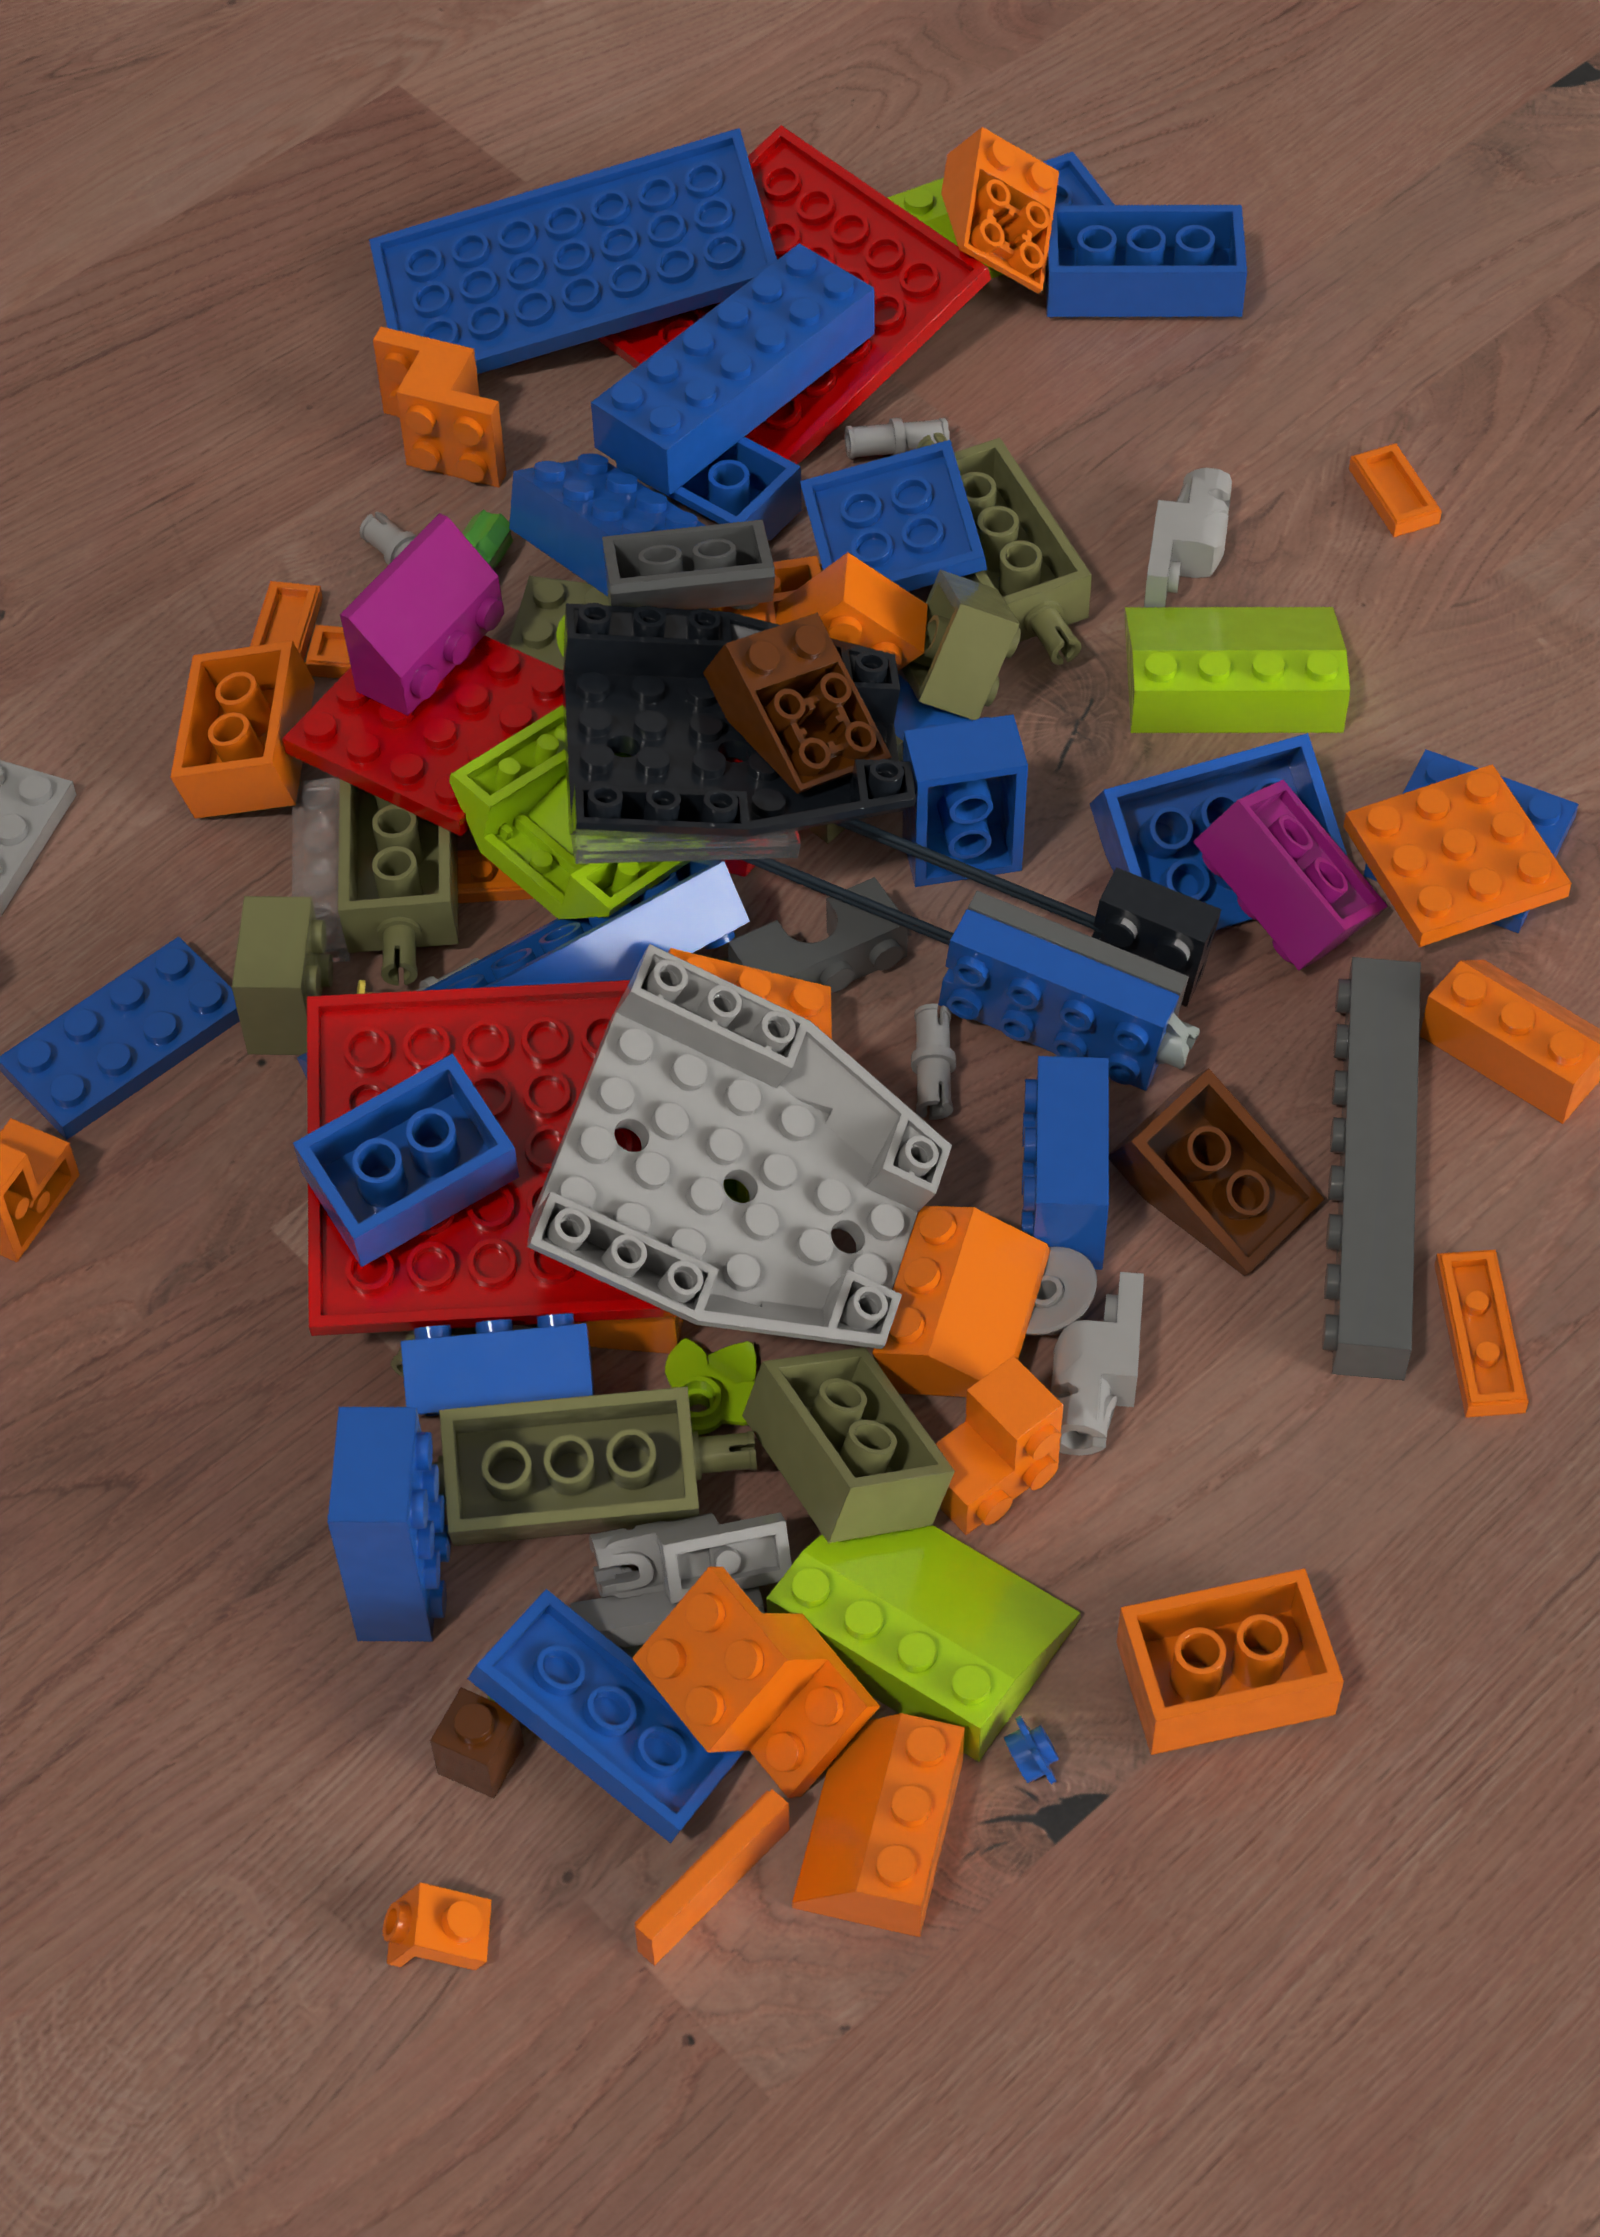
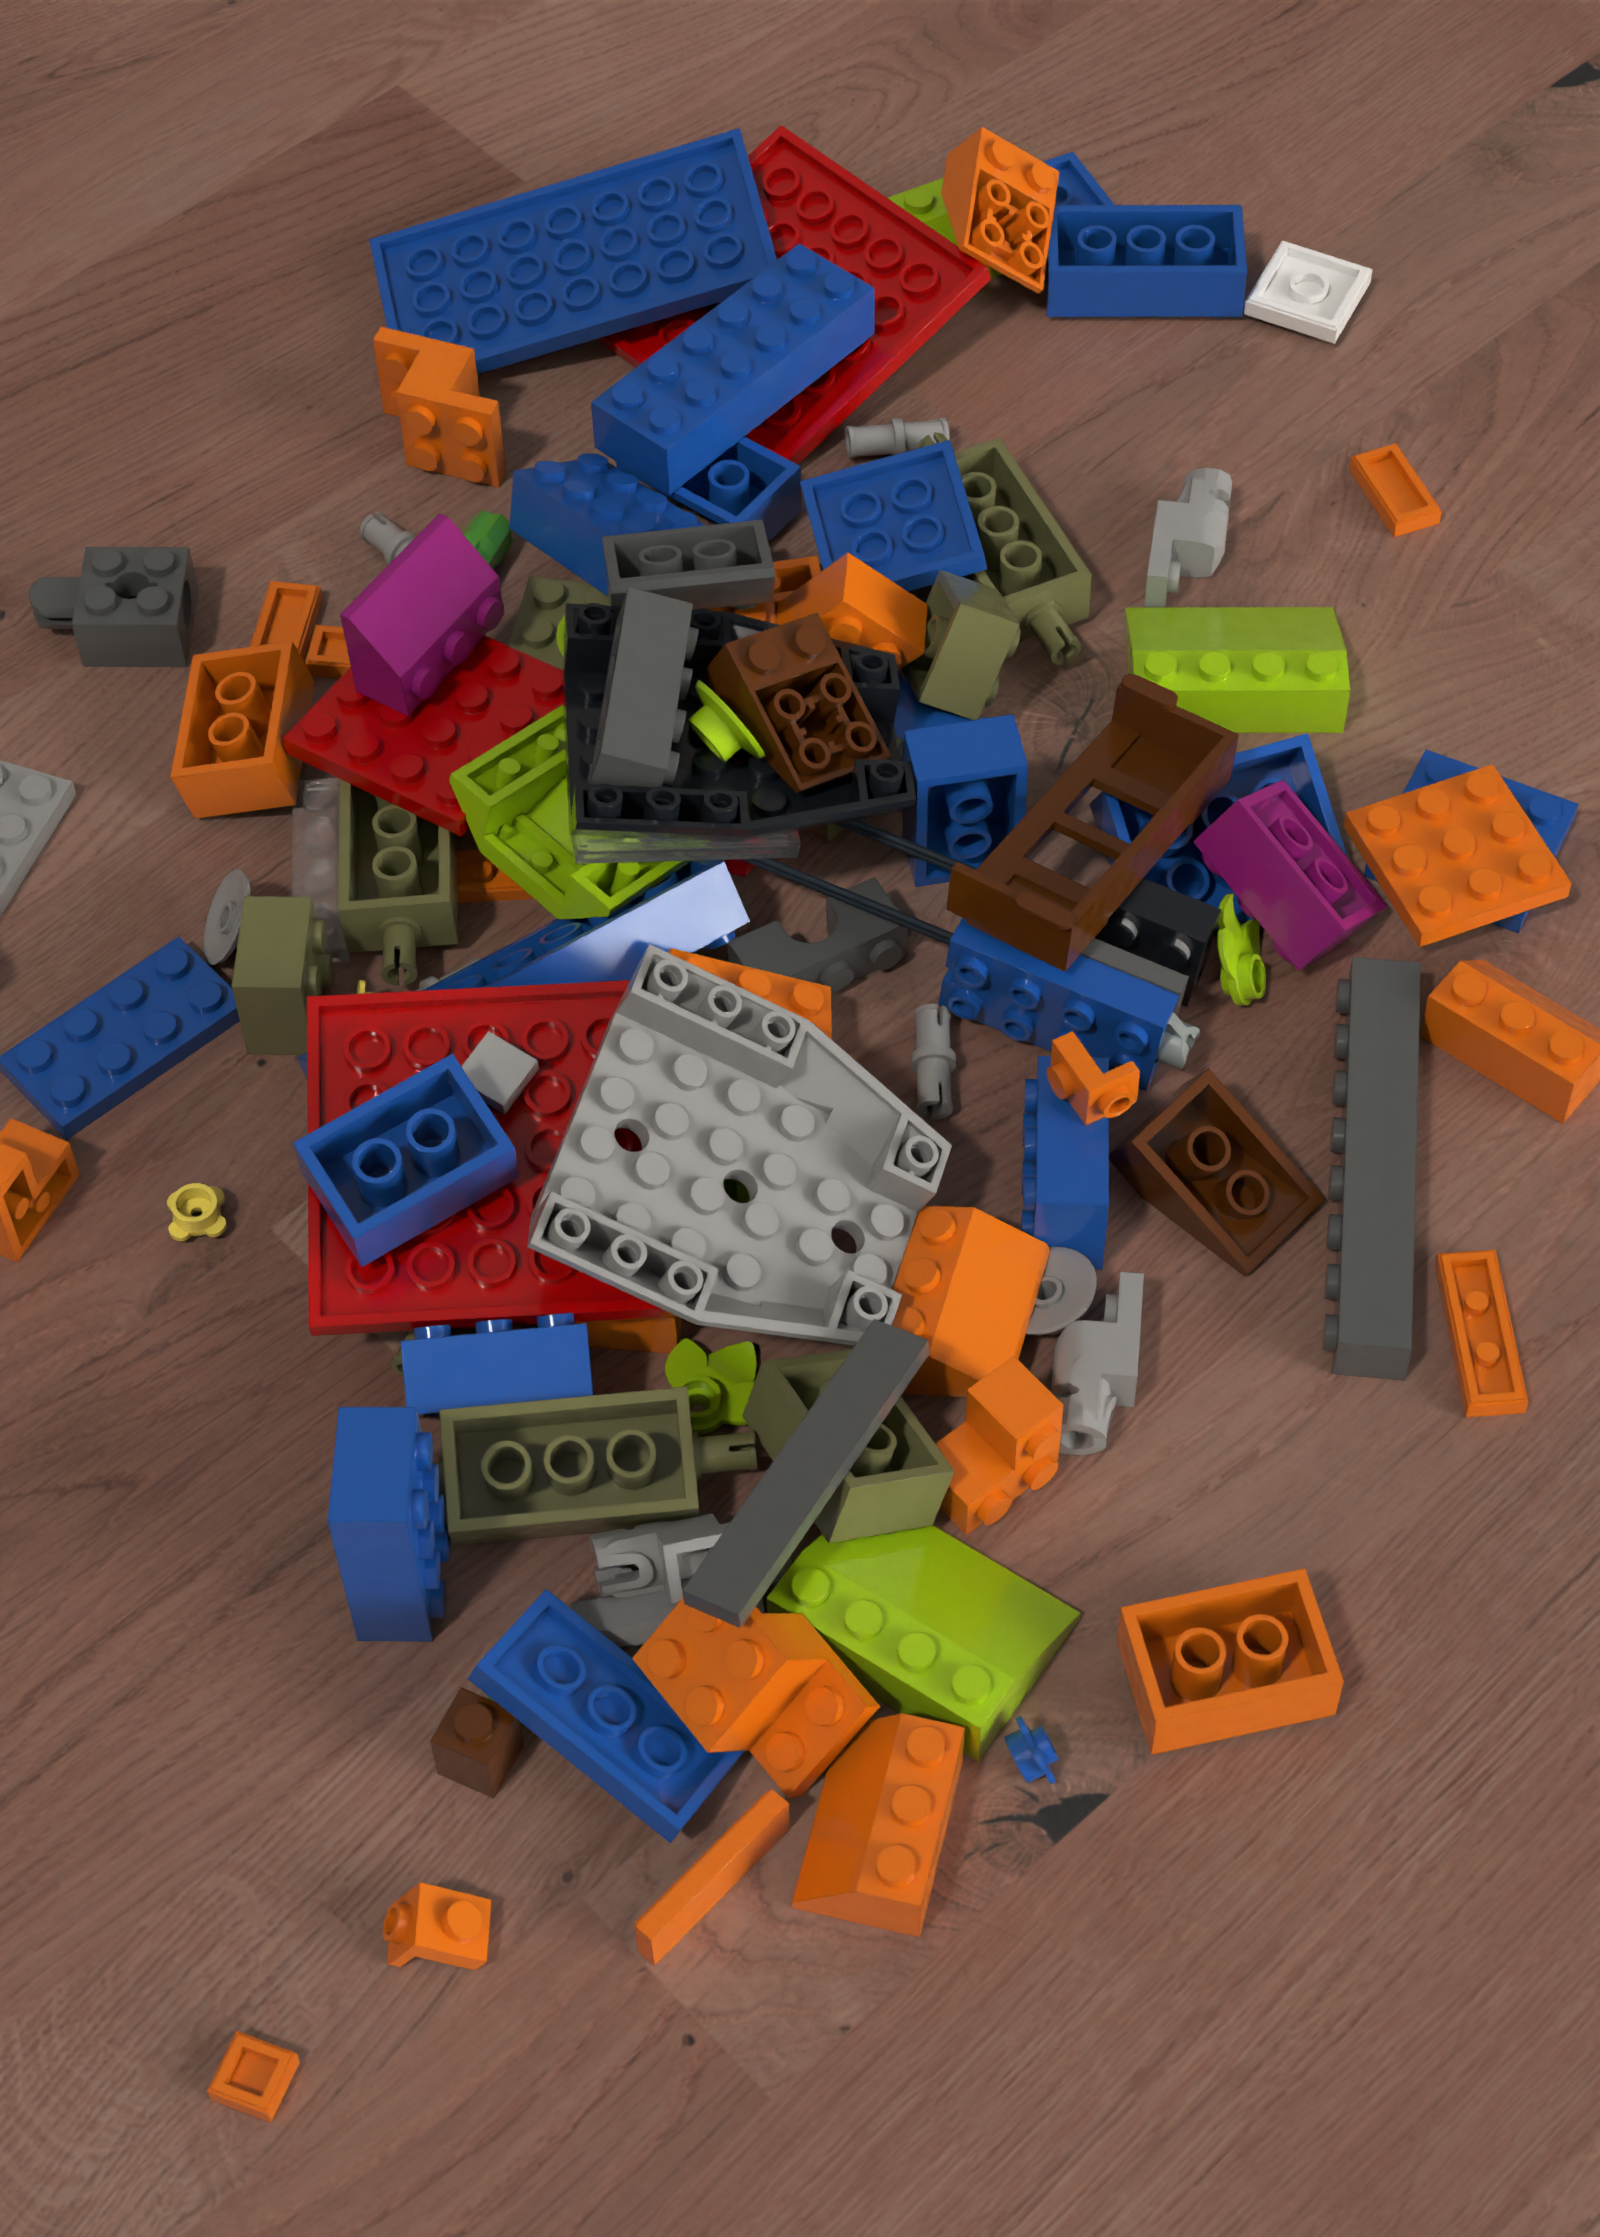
none -> dark grey brick [29,547,198,667]
none -> light yellow plate [167,1183,227,1241]
none -> light grey piece [203,869,250,965]
none -> orange tile [207,2030,300,2123]
none -> light grey tile [461,1031,539,1115]
none -> dark grey brick [589,587,698,787]
none -> dark grey tile [682,1319,929,1628]
none -> lime piece [687,680,765,762]
none -> reddish brown piece [946,674,1239,972]
none -> orange bracket [1047,1031,1140,1126]
none -> lime plate [1217,893,1266,1006]
none -> white plate [1244,241,1373,344]

